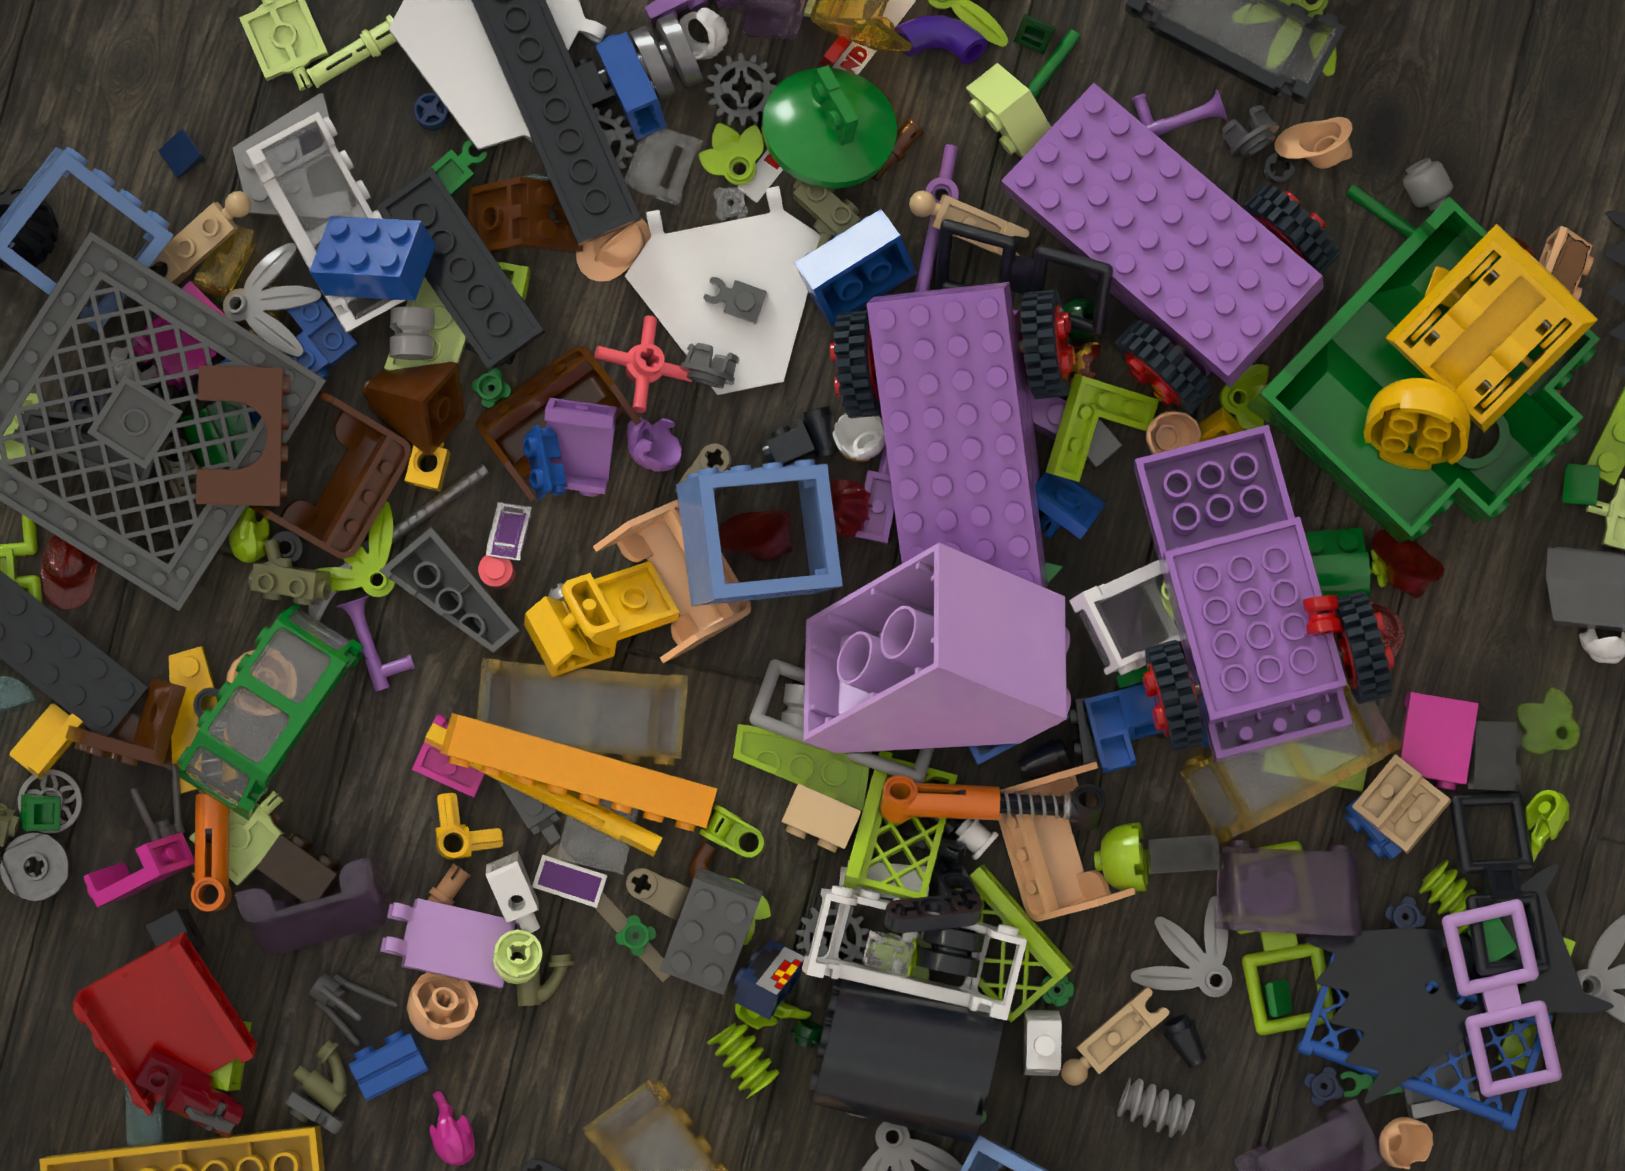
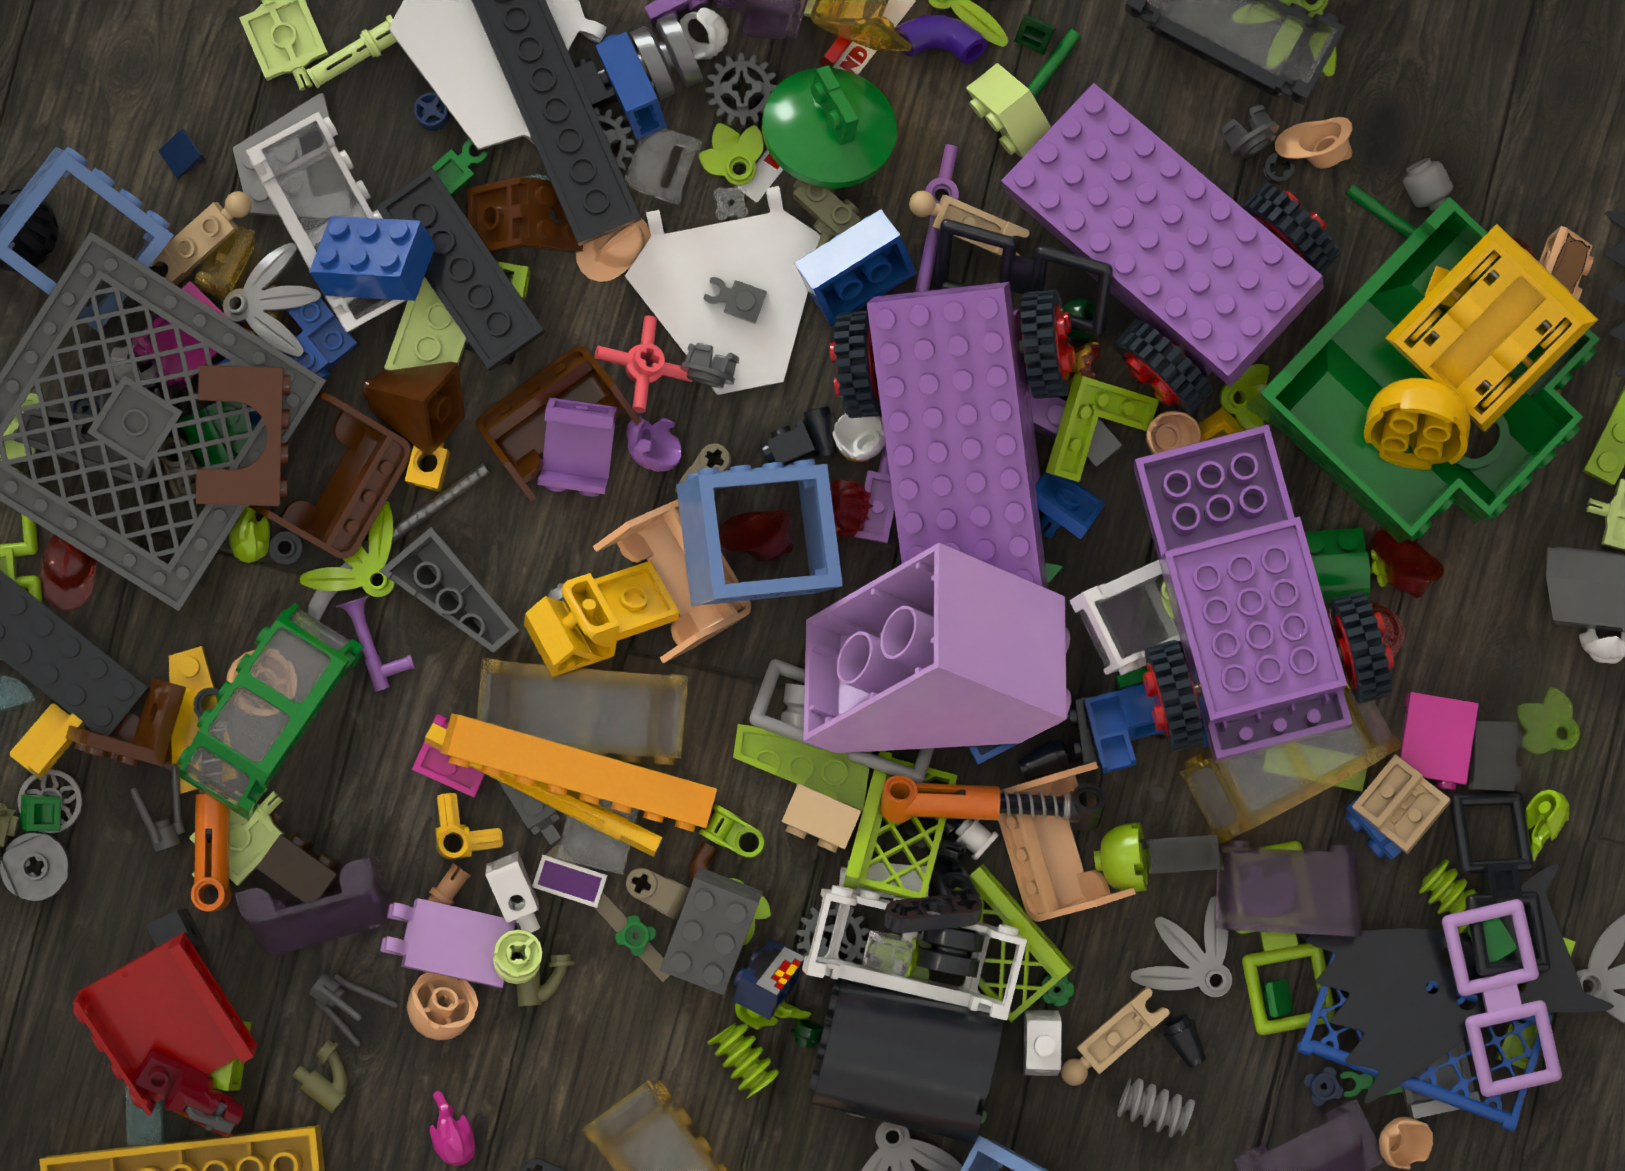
dark pink panel [84,832,195,908] -> none
olive brick [248,539,332,605] -> none
dark grey plate [285,1090,345,1135] -> none
blue brick [349,1030,431,1101] -> none
light grey wheel [389,307,435,360] -> none
green plate [472,368,512,408] -> none
coral brick [478,556,516,590] -> none
clear tile [486,502,532,560] -> none
blue hinge [523,425,568,500] -> none
reddish brown pin [871,119,924,182] -> none
medium lavender piece [1131,89,1228,136] -> none
red wheel [1303,595,1342,636] -> none
dark blue plate [1385,897,1426,929] -> none
green slope [1562,463,1600,505] -> none

